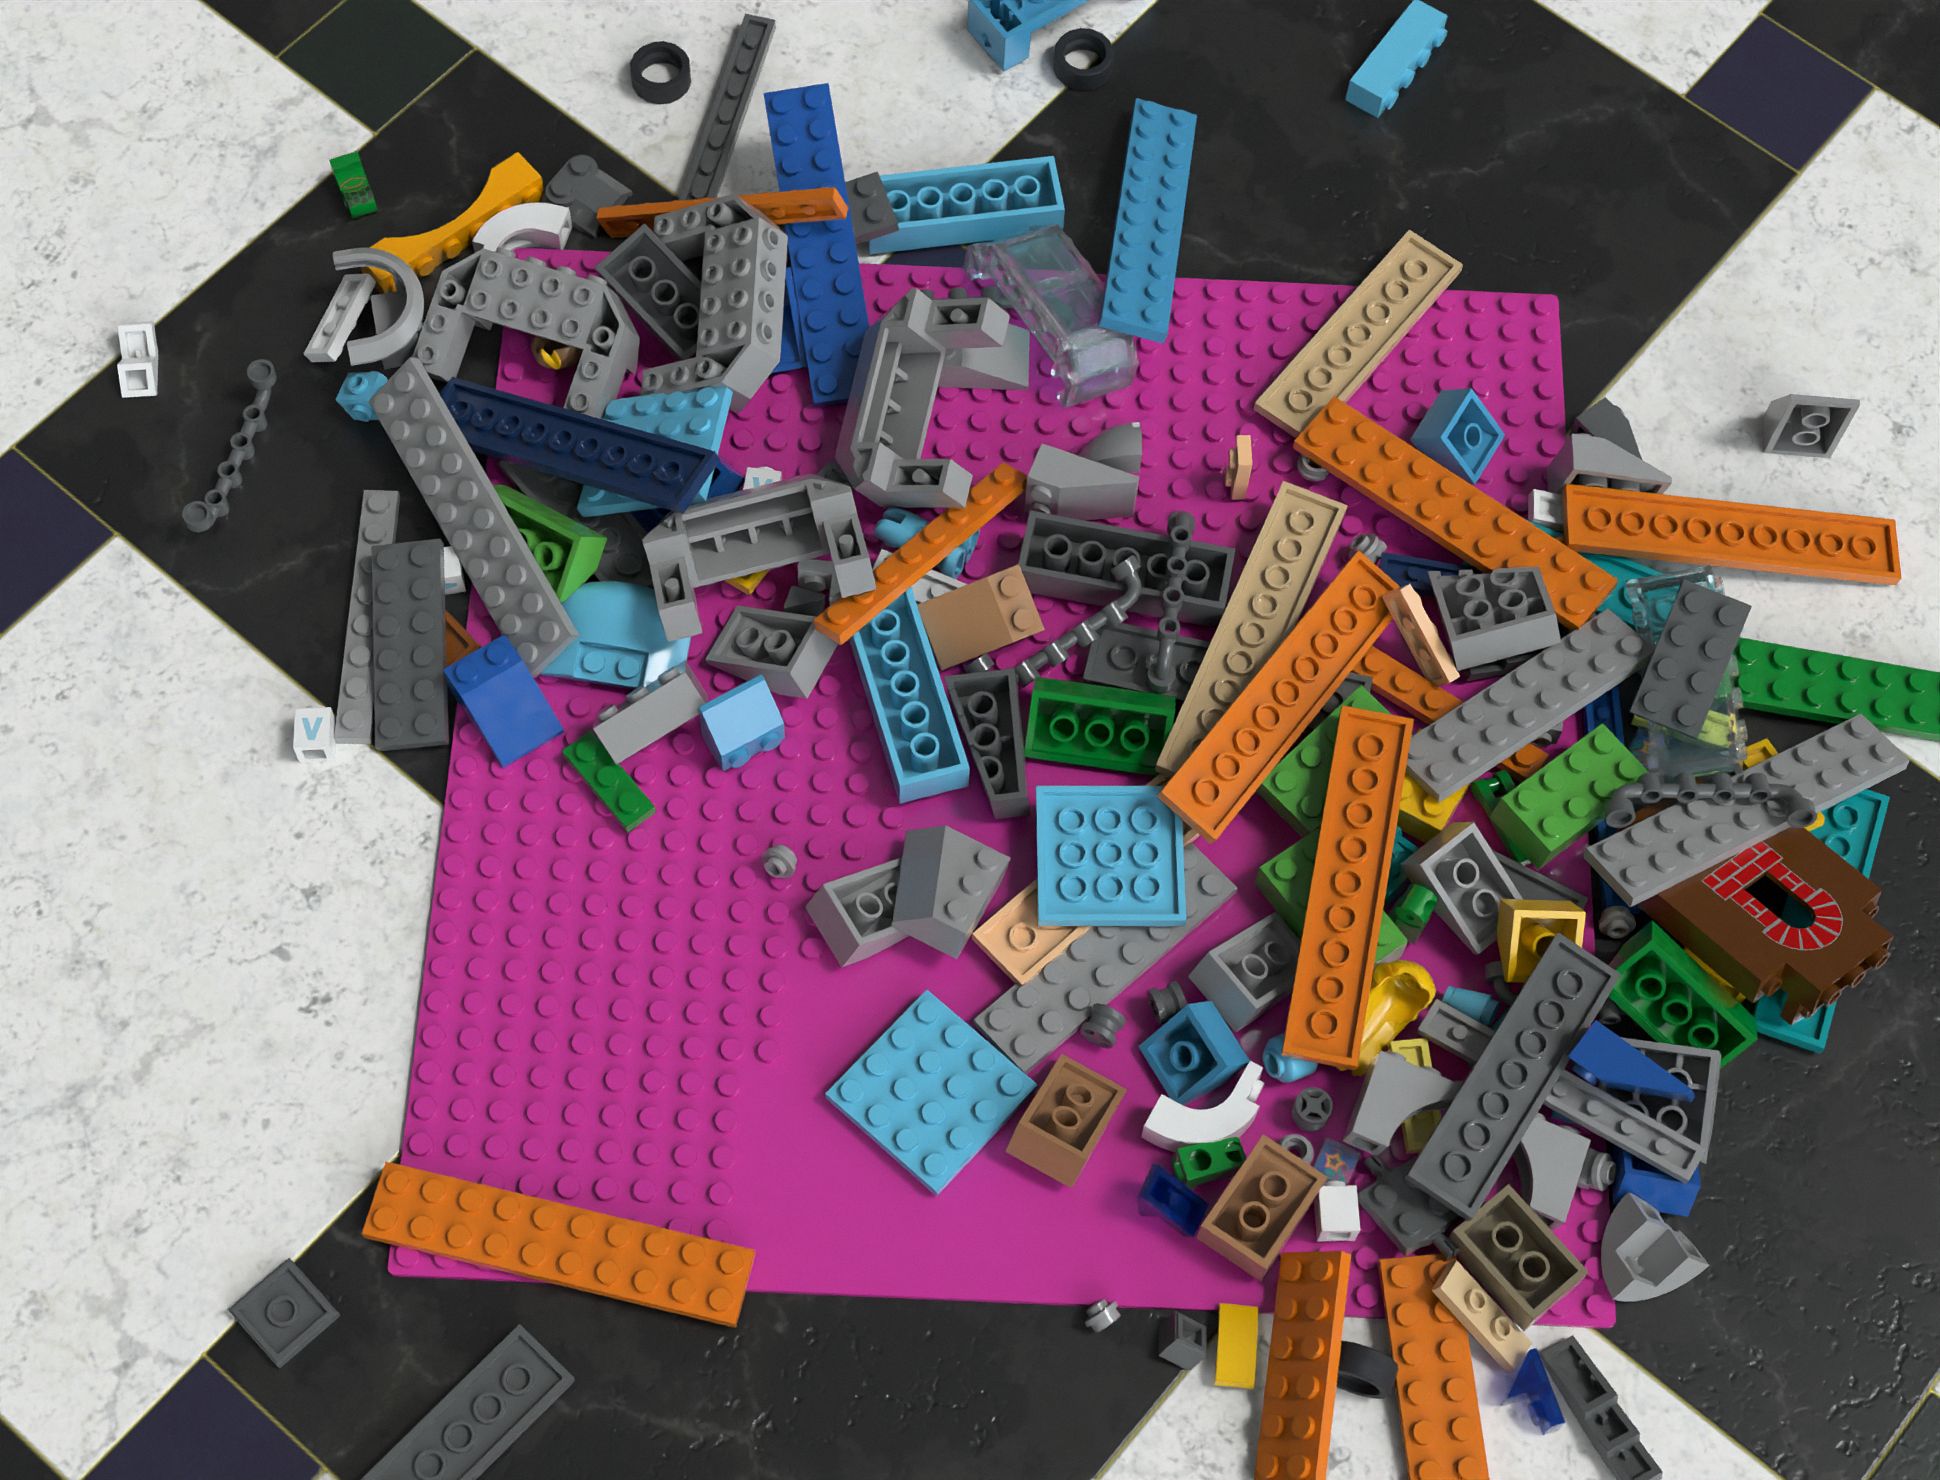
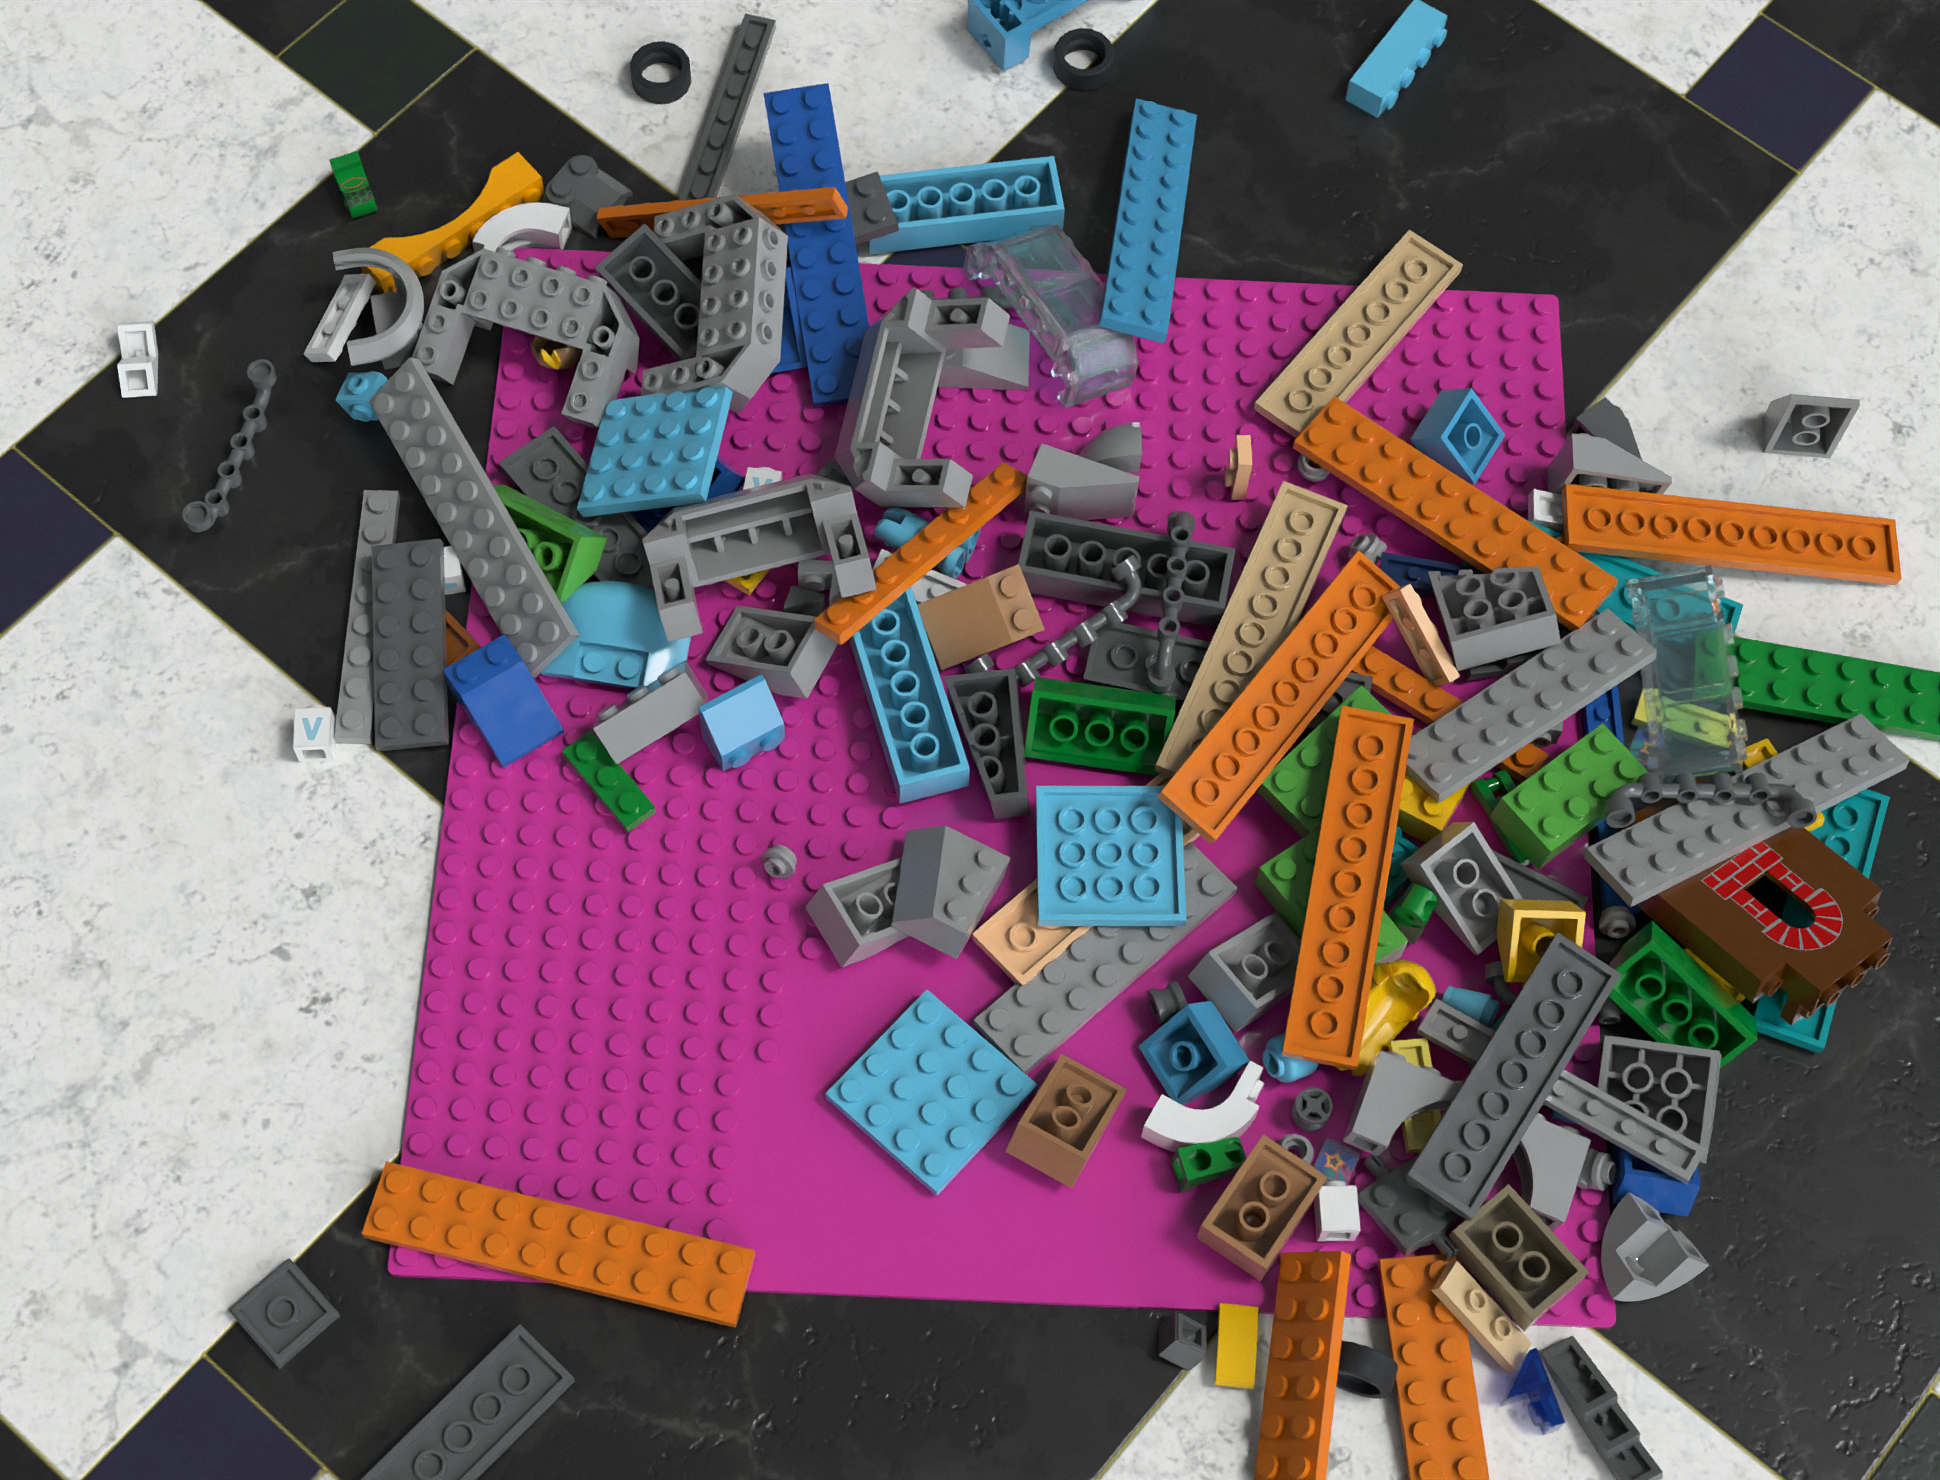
dark blue plate [440,377,720,514] -> none
dark grey wheel [1080,1003,1126,1049] -> none
light grey plate [1084,1298,1121,1333] -> none
clear blue slope [1137,1164,1209,1237] -> none
blue slope [1568,1020,1696,1102] -> none
dark grey plate [1628,579,1752,739] -> none

